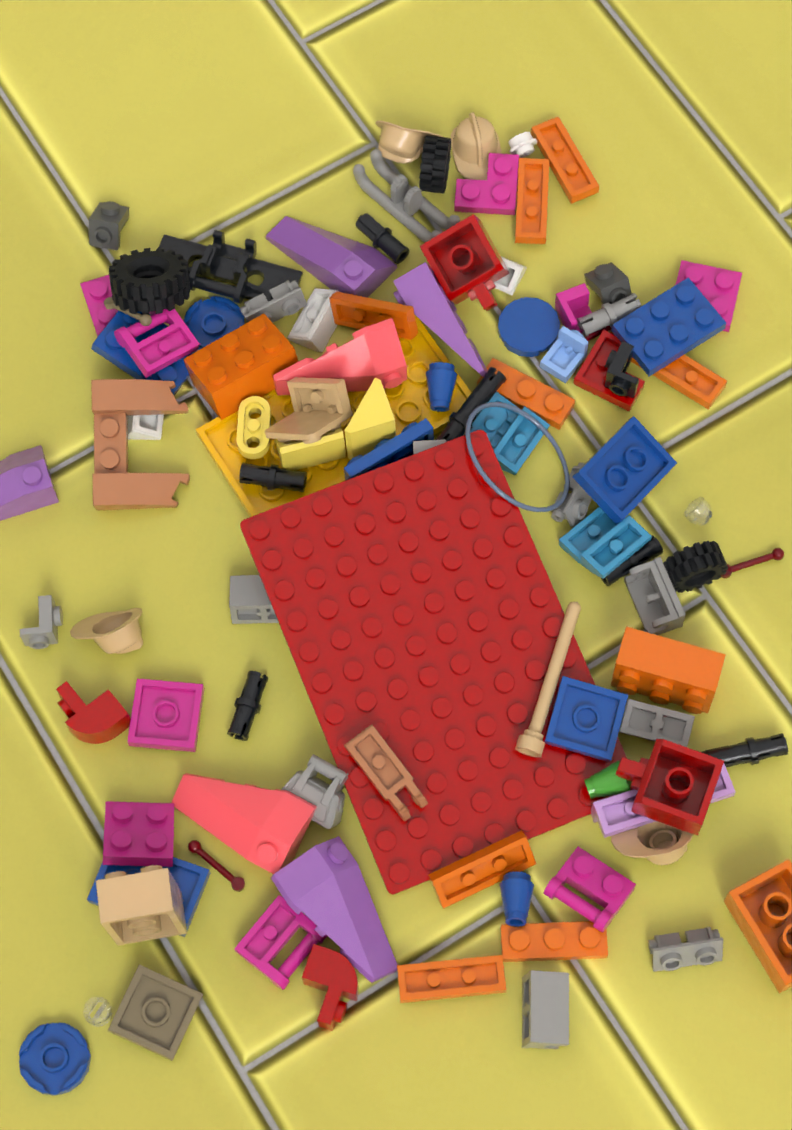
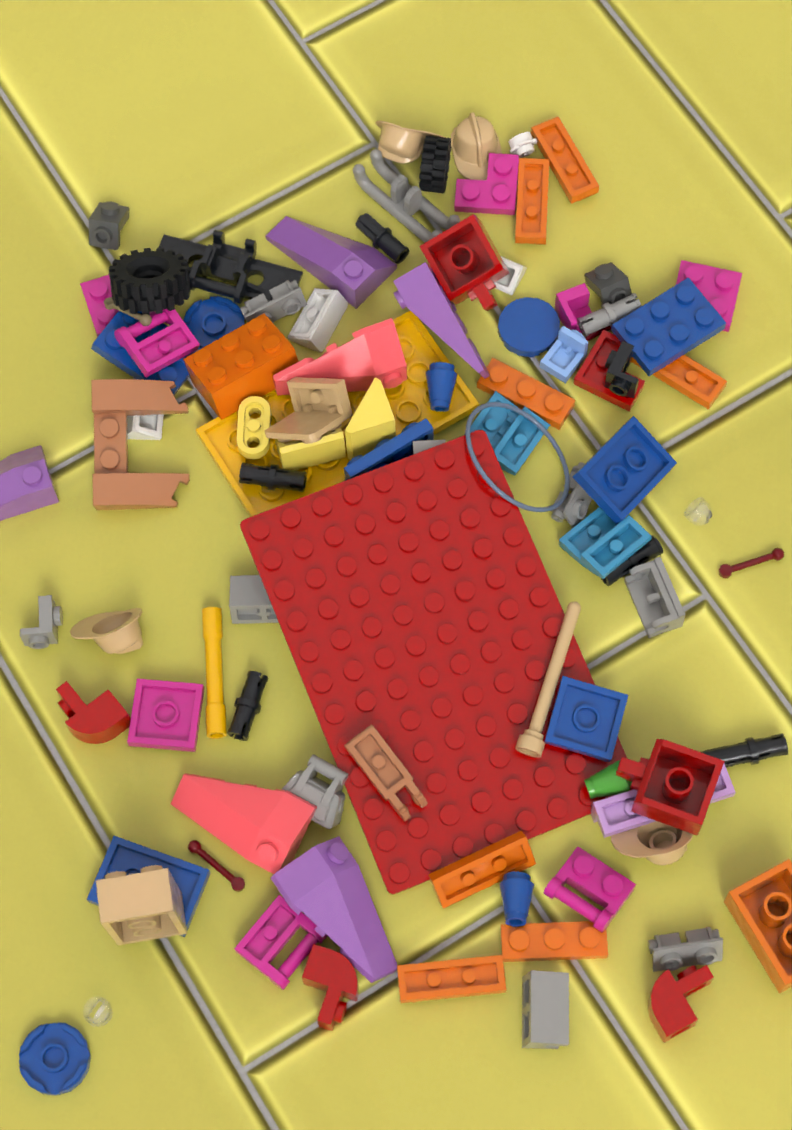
dark pink plate [103,801,174,867] -> none
dark tan plate [108,964,203,1061] -> none
orange plate [329,291,418,340] -> none
black pin [435,367,506,442] -> none
orange brick [611,627,726,714] -> none
light grey hinge [620,699,695,747] -> none
black tyre [663,541,728,593] -> none
none -> yellow piece [202,607,227,739]
none -> red brick [648,965,714,1043]

